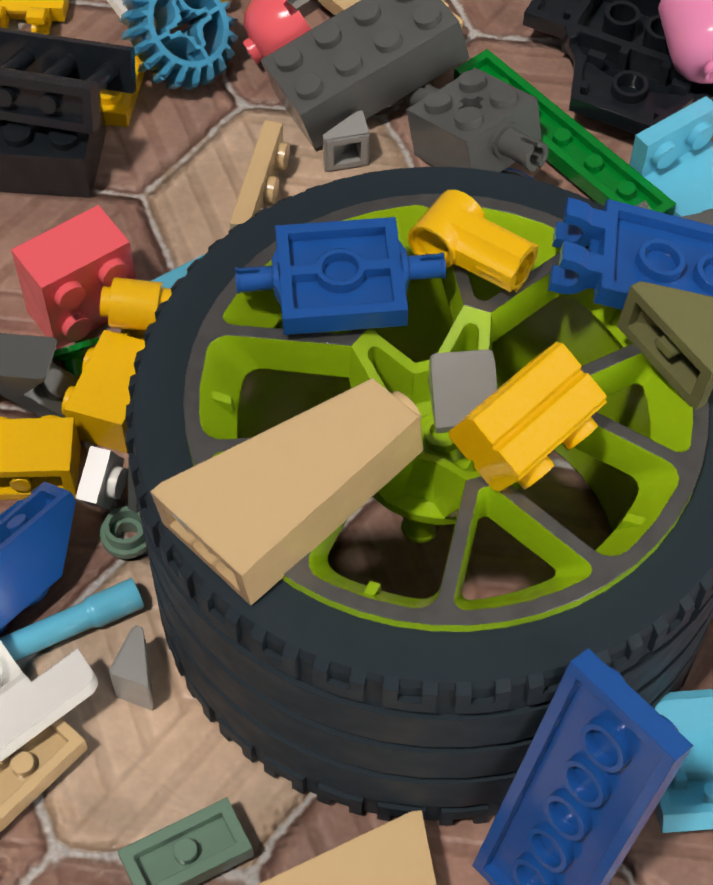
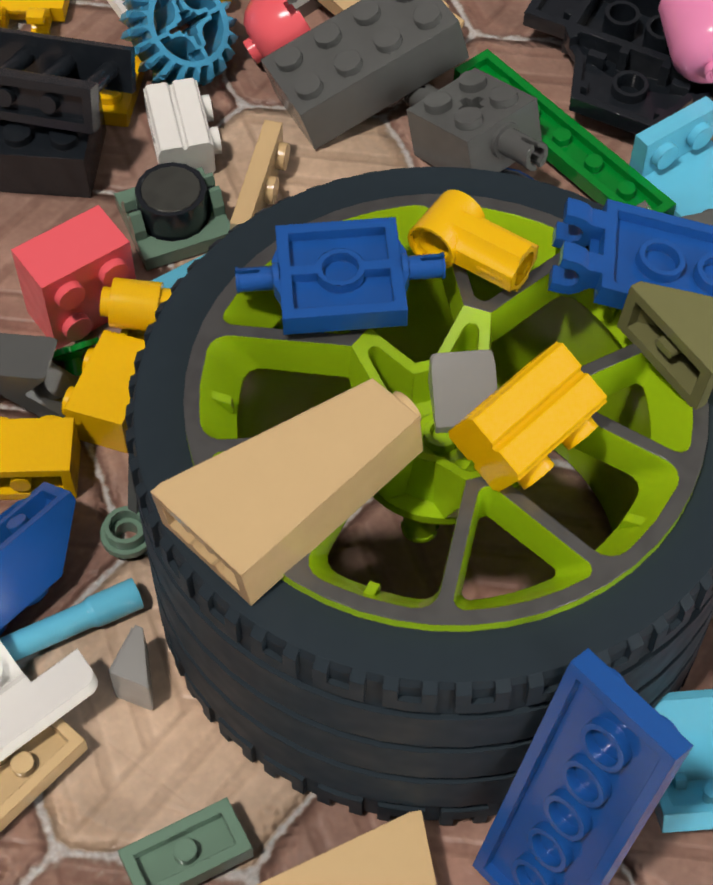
white plate [75,446,128,510] -> none
light grey slope [323,110,370,172] -> none
none -> piece [114,162,230,271]
none -> white brick [143,77,222,174]

